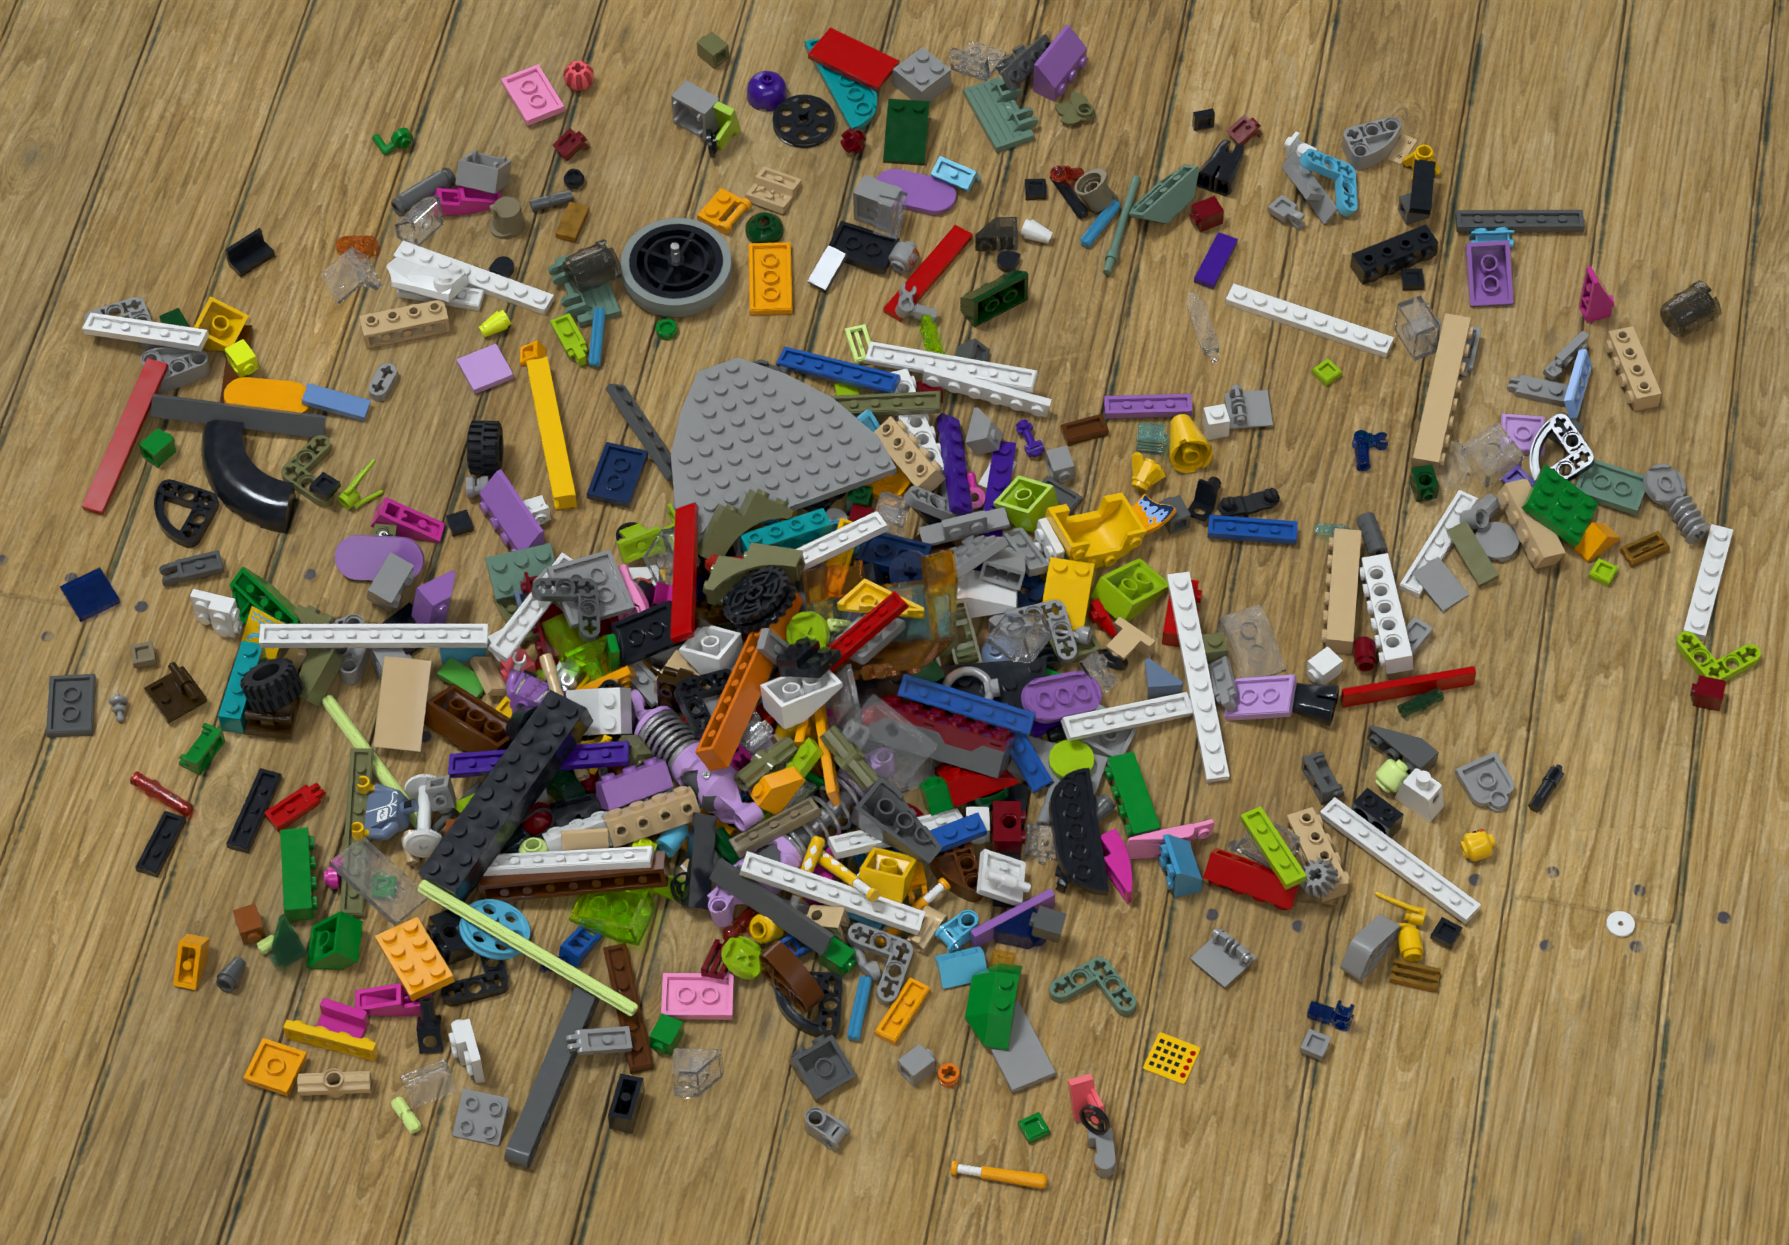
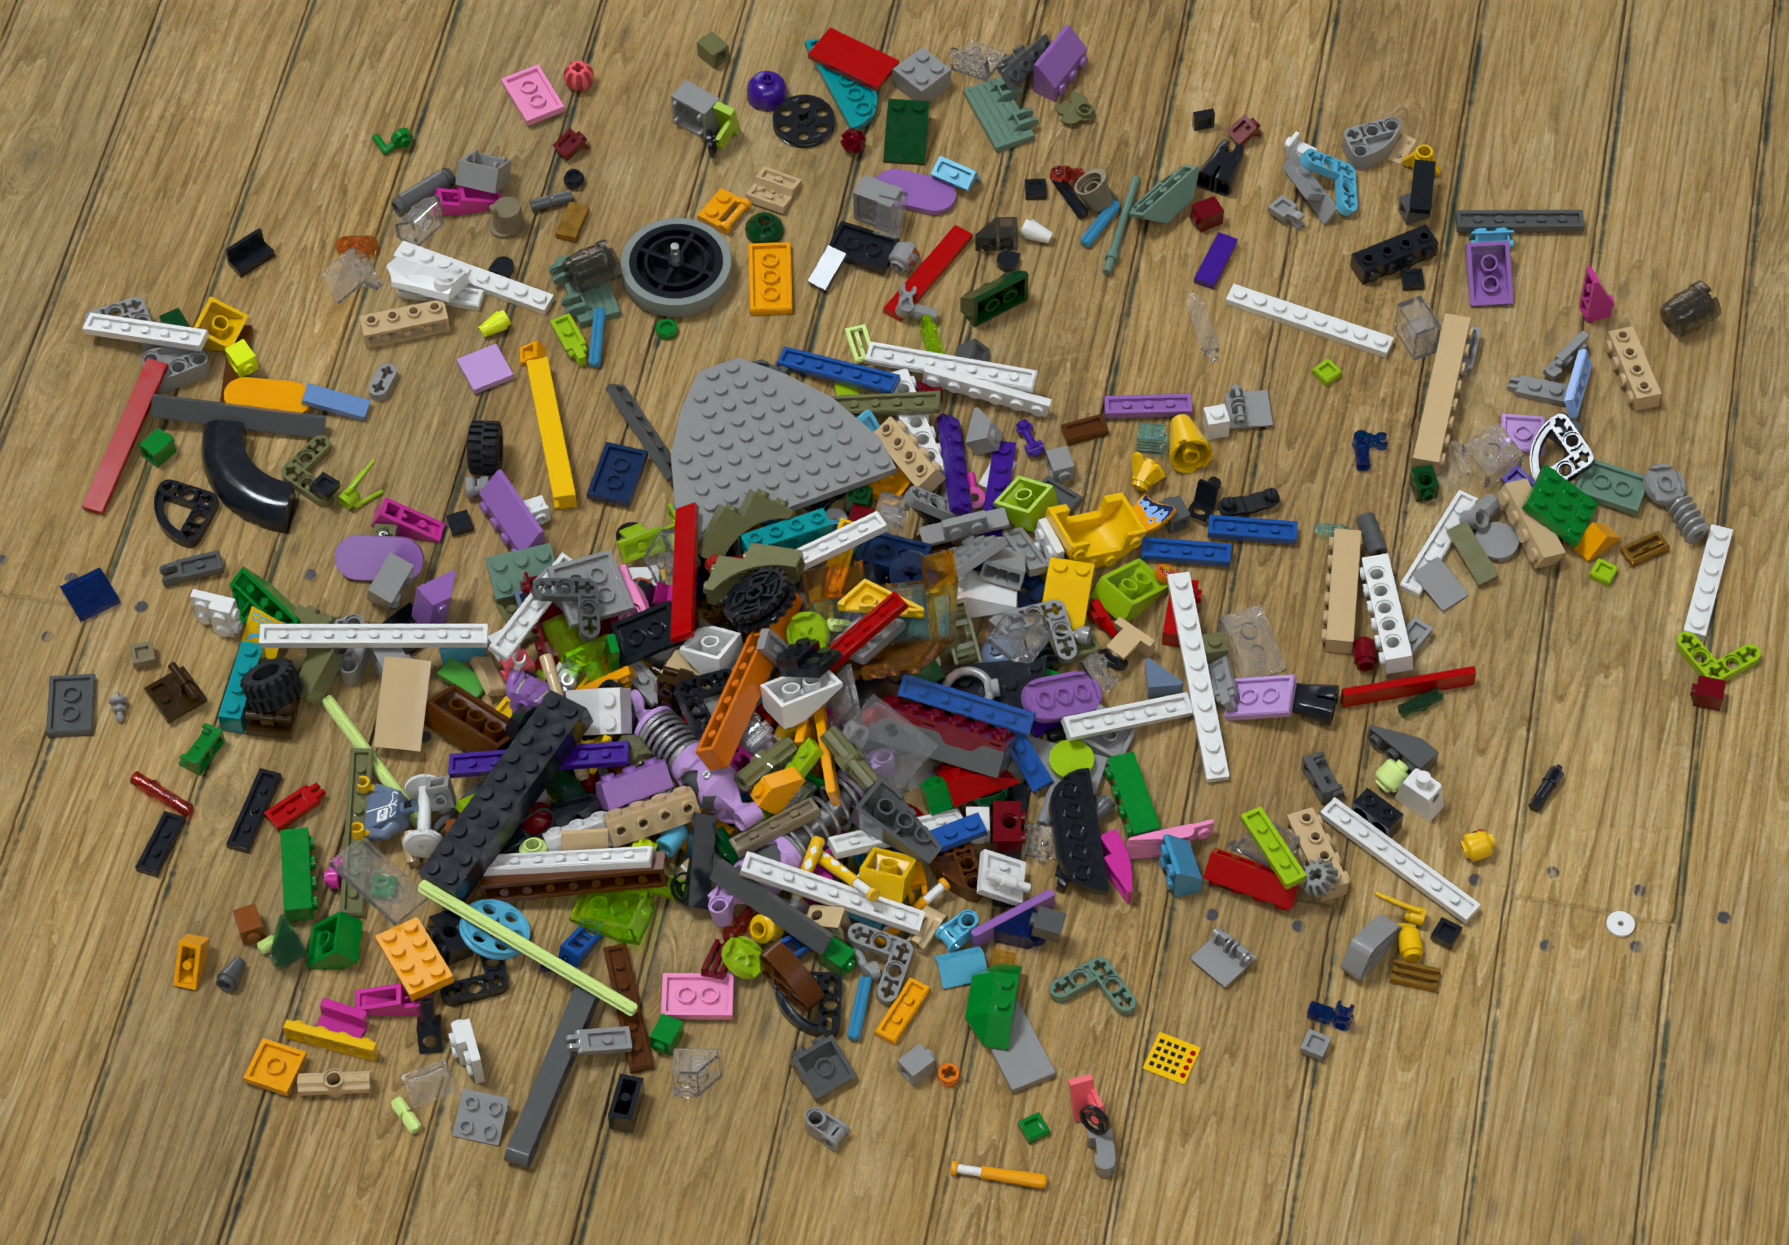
white brick [1306,646,1343,684] -> none
light grey plate [1455,751,1514,812] -> none
none -> blue plate [1141,537,1231,567]
none -> orange tile [1154,564,1177,584]

